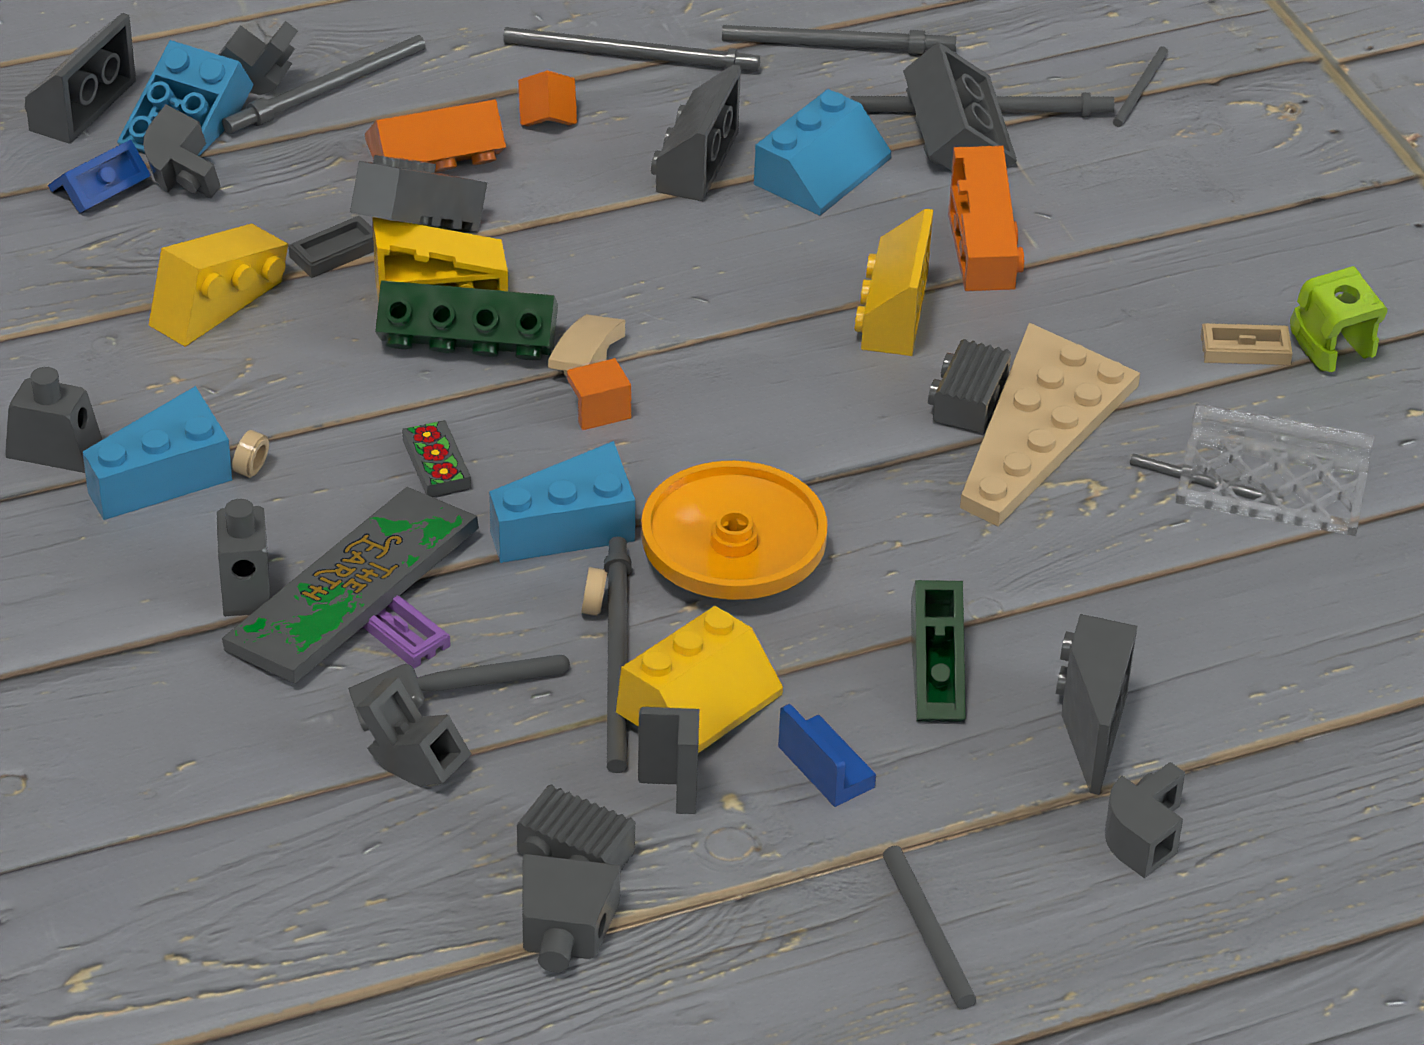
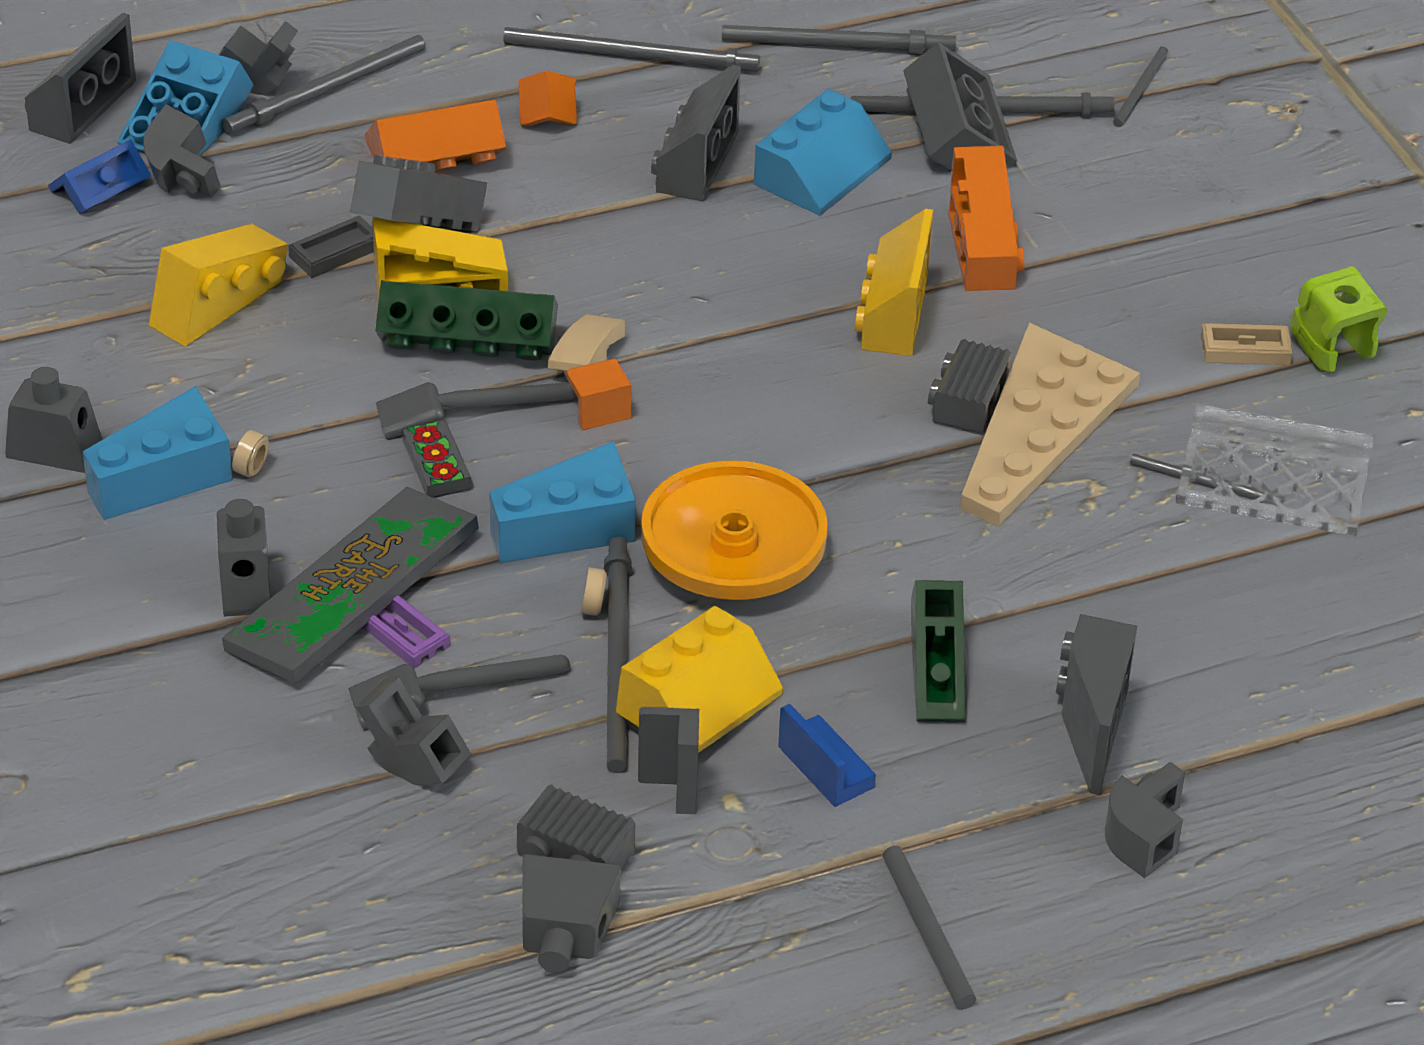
none -> dark grey piece [376,382,577,440]

